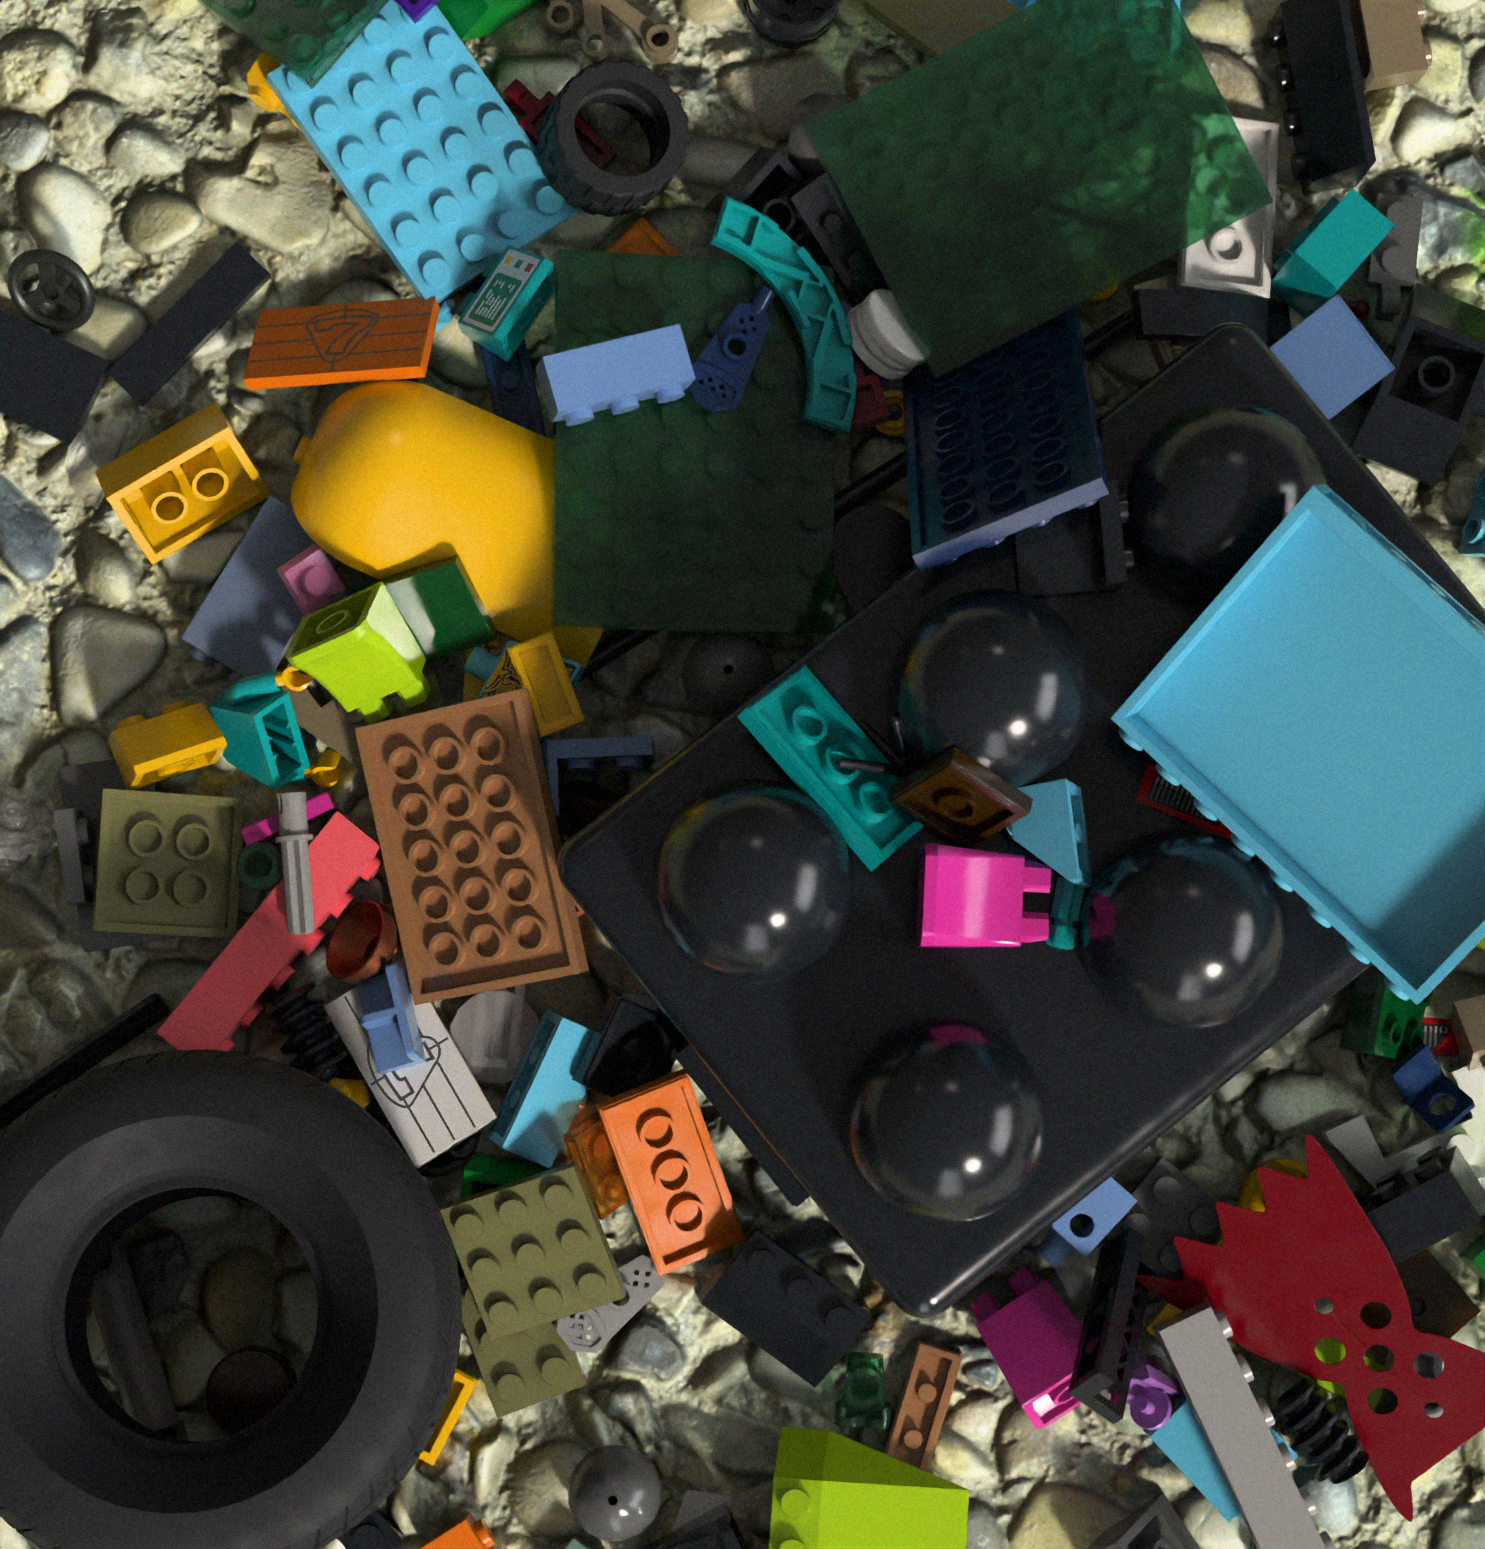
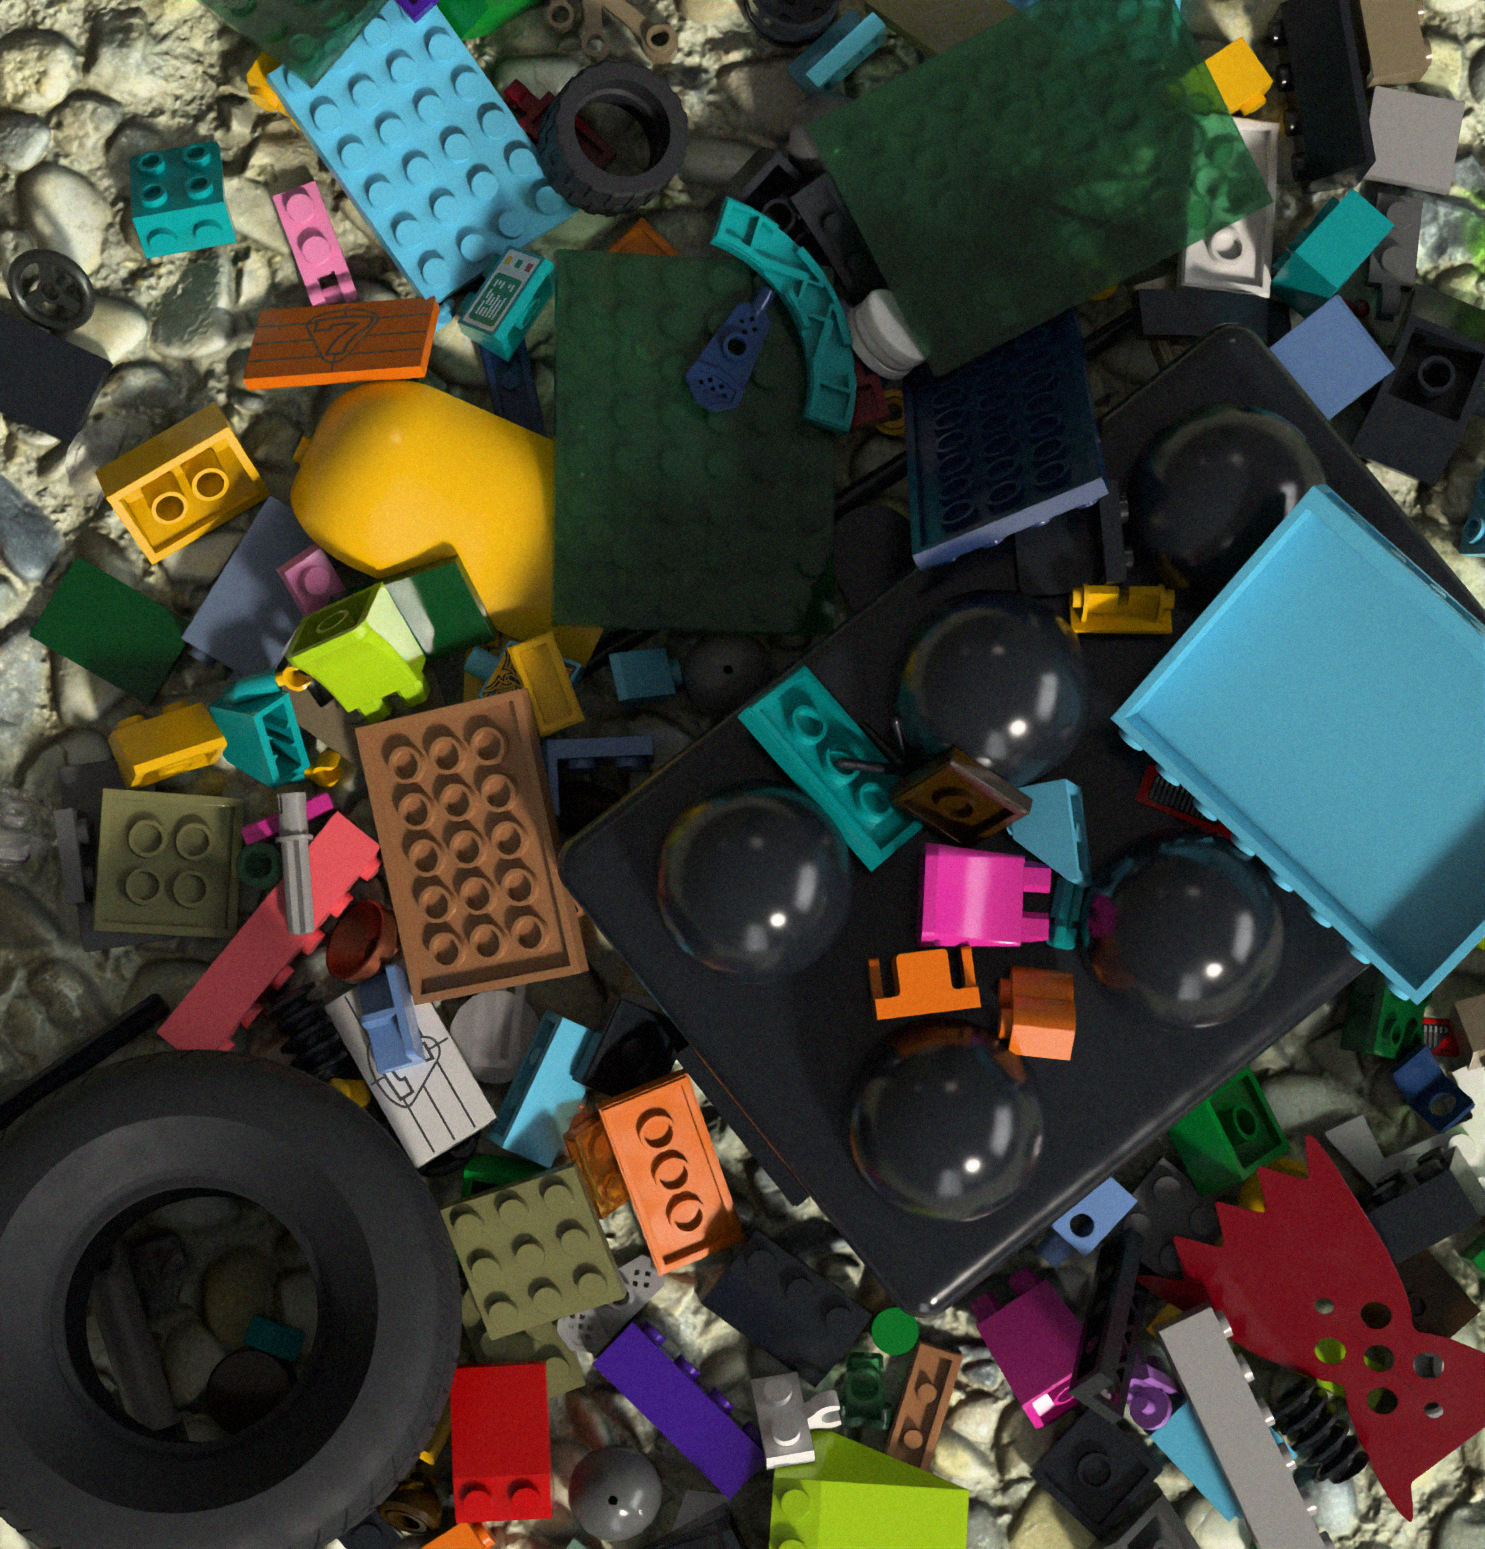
black tile [107,242,271,407] -> none
medium blue brick [536,324,696,426] -> none
none -> dark green tile [29,556,191,707]
none -> teal bracket [129,141,237,259]
none -> teal piece [243,1314,306,1362]
none -> bright pink plate [272,181,360,306]
none -> dark brown brick [377,1472,443,1536]
none -> red slope [450,1360,555,1523]
none -> dark purple brick [592,1318,766,1500]
none -> medium azure slope [609,648,683,711]
none -> white plate [751,1372,841,1470]
none -> medium azure bracket [787,9,885,96]
none -> orange panel [866,946,981,1020]
none -> green tile [871,1306,919,1355]
none -> orange brick [997,965,1076,1061]
none -> black plate [1027,1406,1164,1540]
none -> yellow hinge [1068,582,1175,634]
none -> yellow slope [1159,36,1273,117]
none -> green slope [1167,1065,1291,1197]
none -> light grey tile [1363,85,1465,195]

